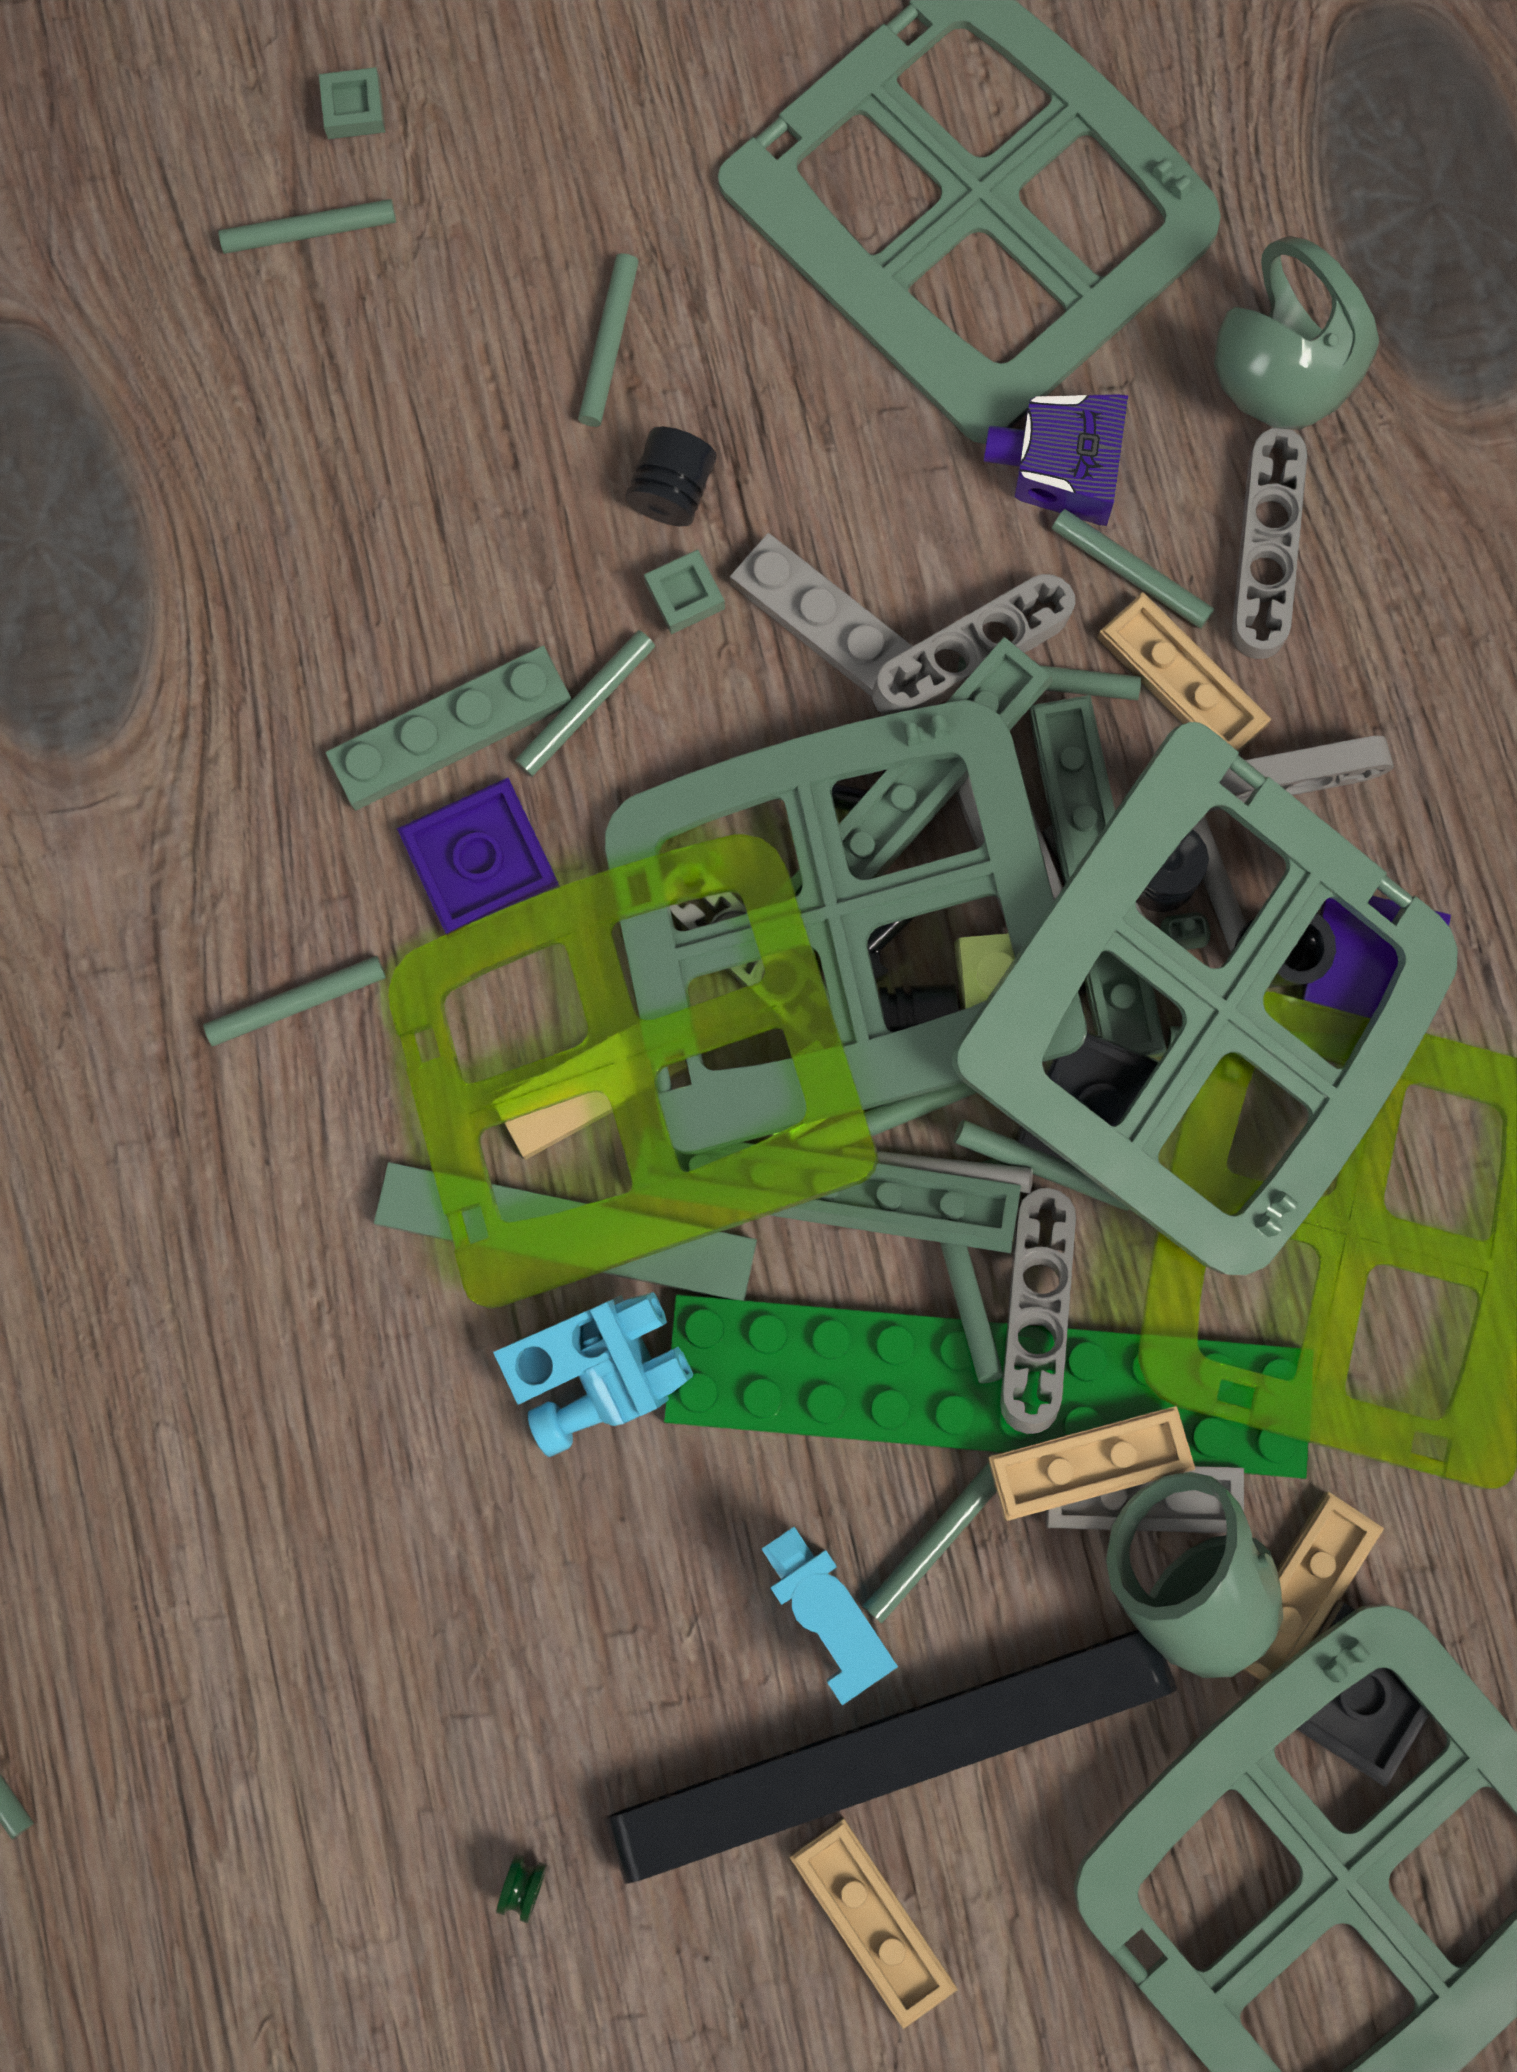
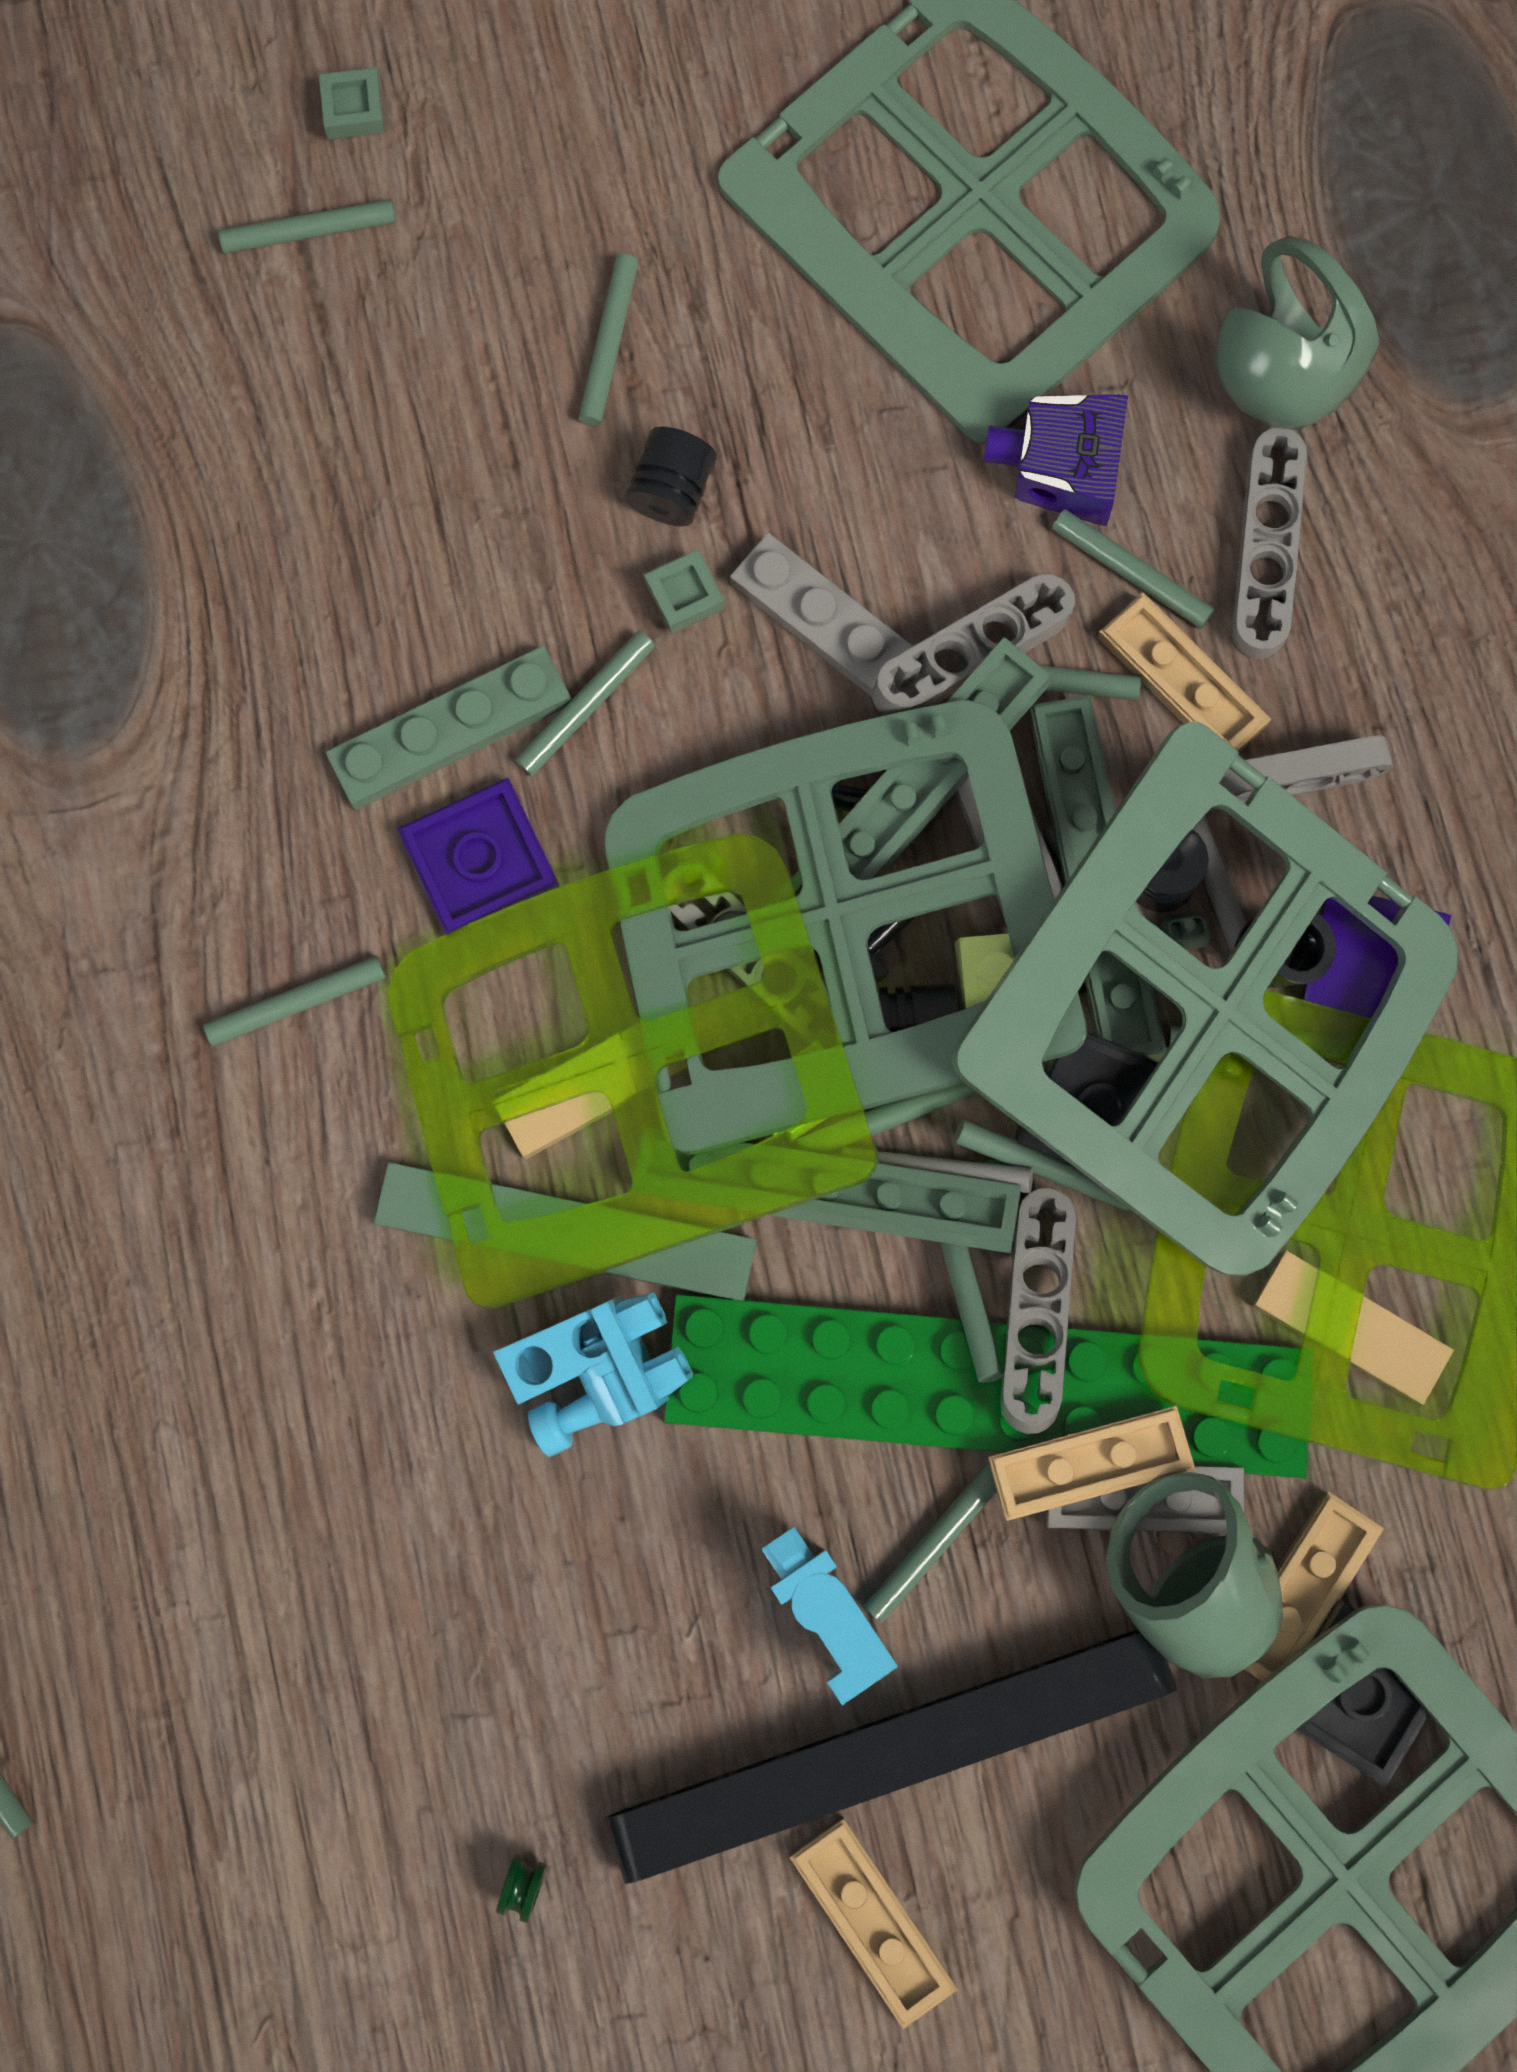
none -> tan tile [1252,1250,1454,1406]

